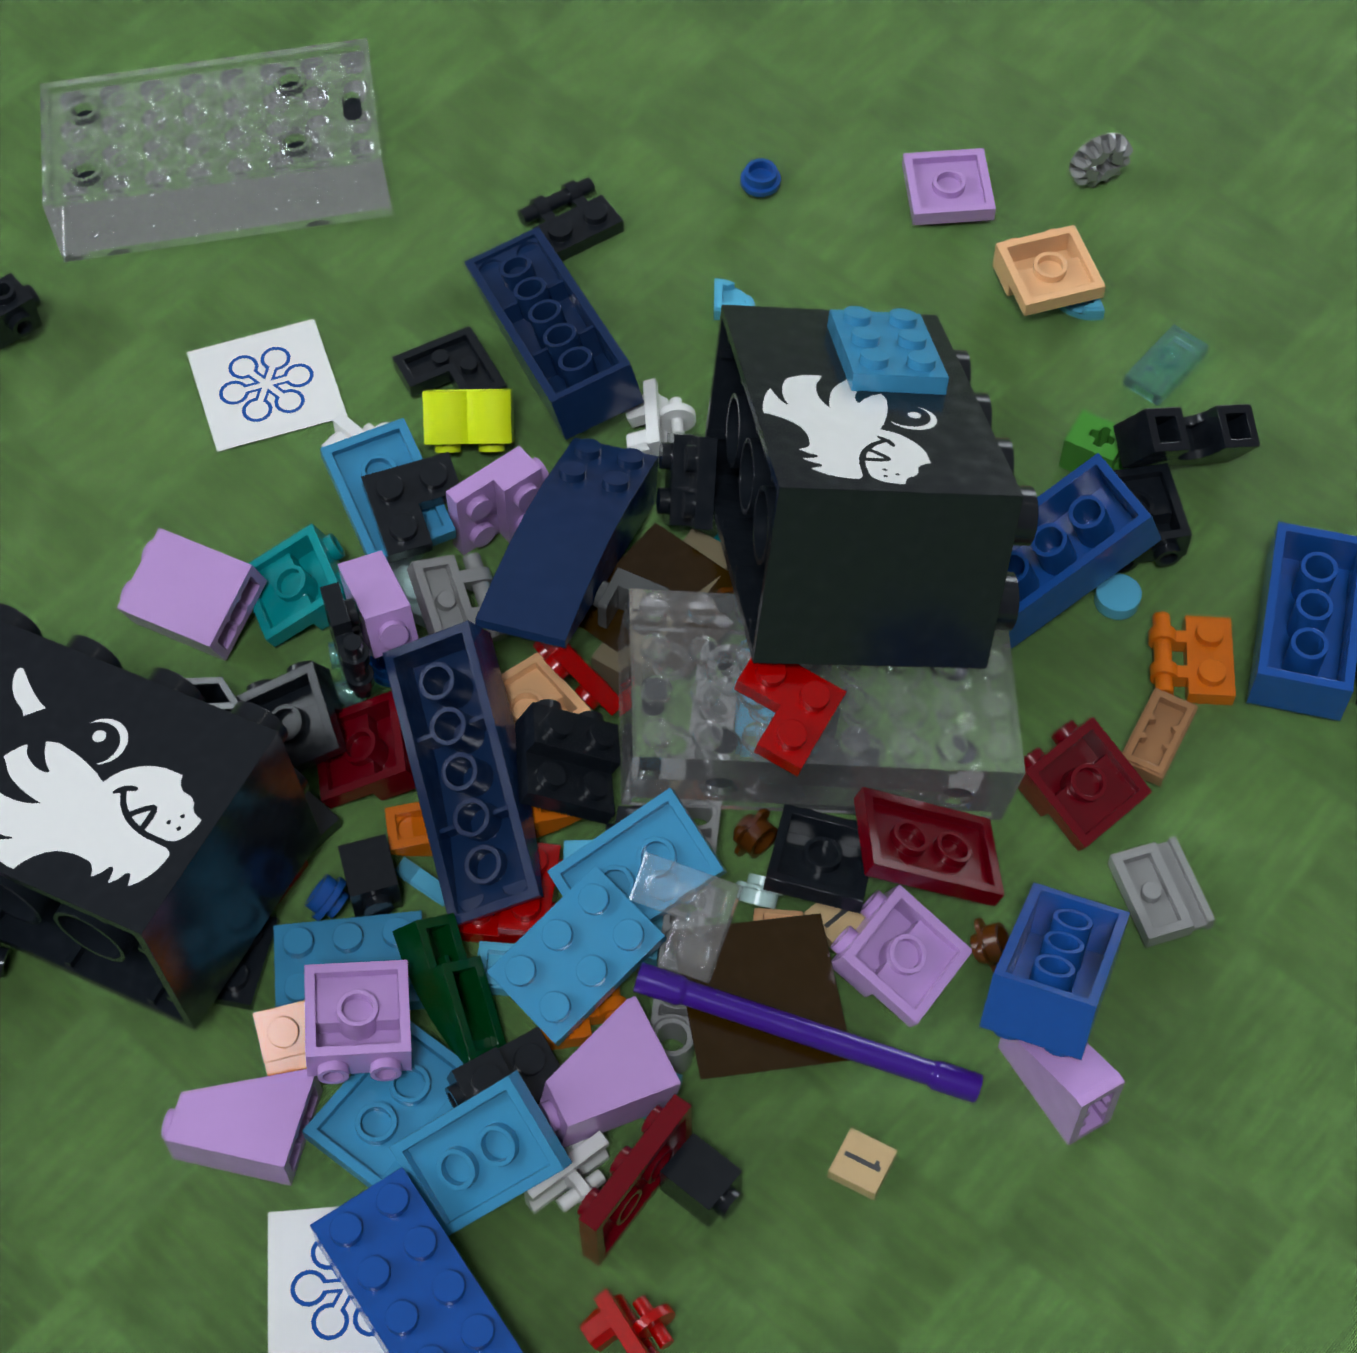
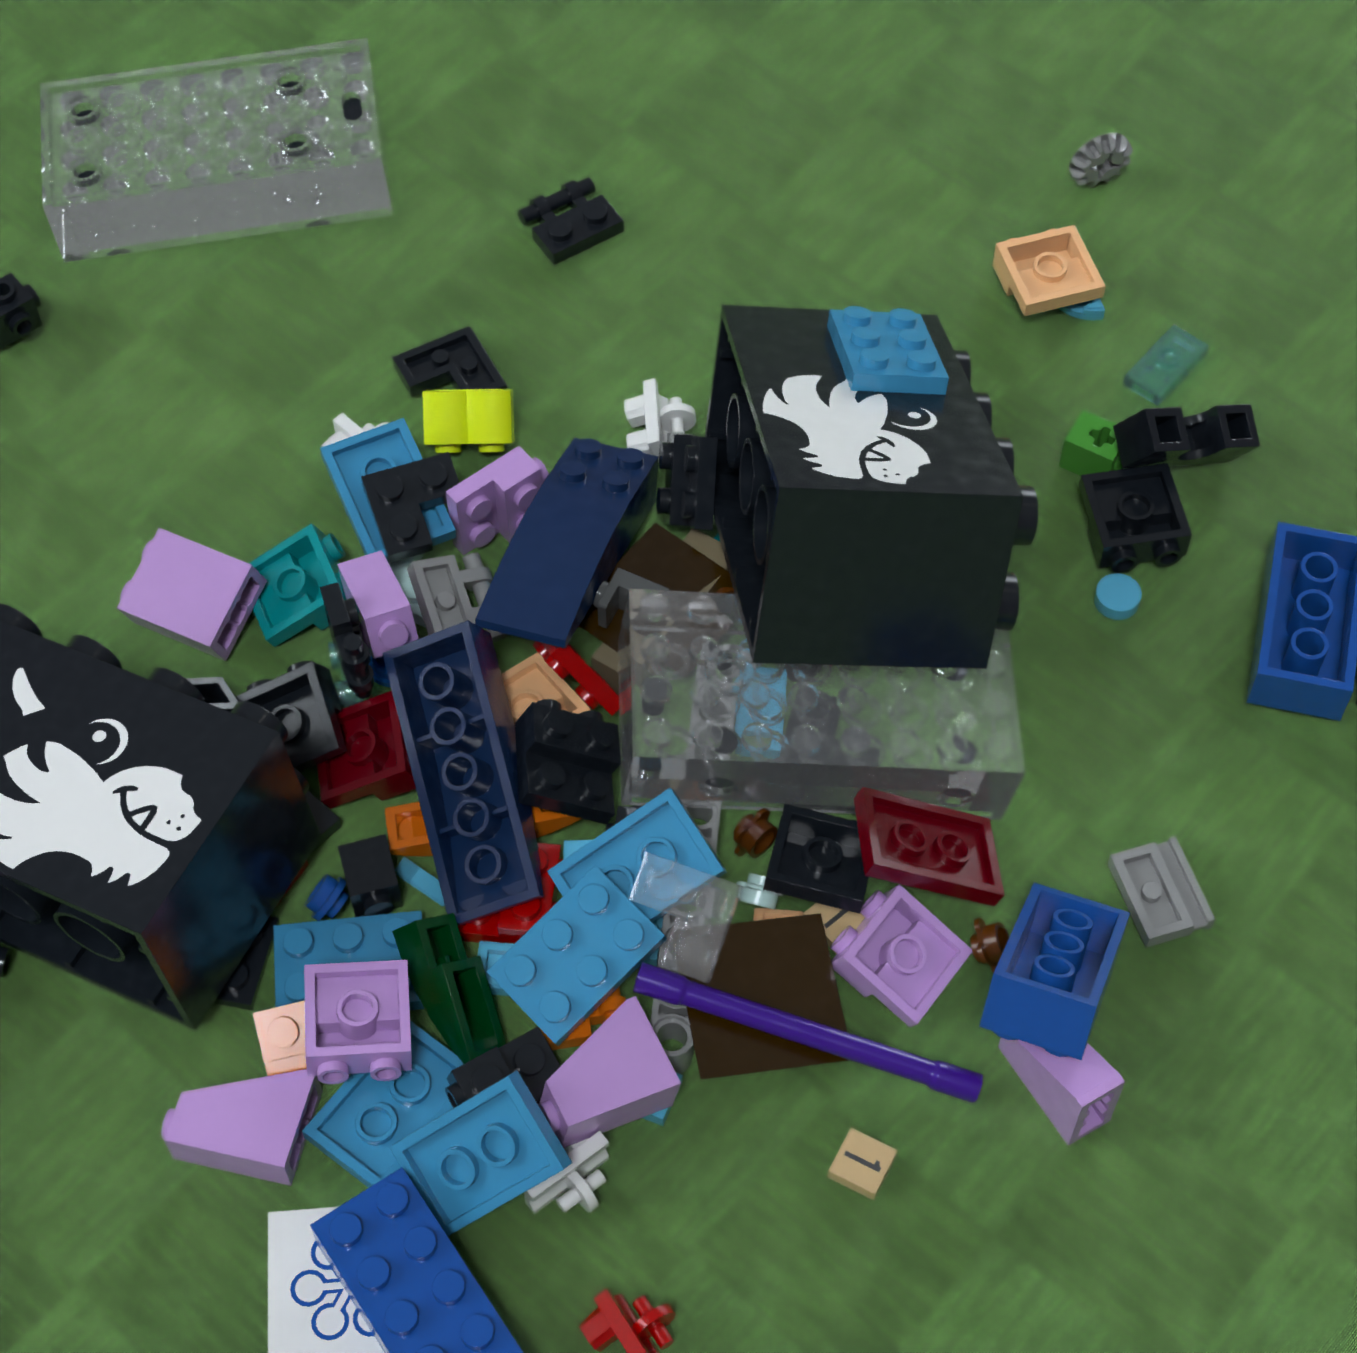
white sticker [187,319,348,452] -> none
dark blue slope [464,226,644,440] -> none
dark red plate [577,1094,692,1267] -> none
black brick [660,1133,744,1228] -> none
medium azure tile [714,278,755,320] -> none
red plate [734,657,847,777] -> none
blue plate [740,158,781,197] -> none
lavender plate [902,148,996,225] -> none
blue brick [997,453,1162,649] -> none
dark red plate [1011,716,1152,852] -> none
medium nougat plate [1122,688,1199,787] -> none
orange plate [1148,611,1236,706] -> none

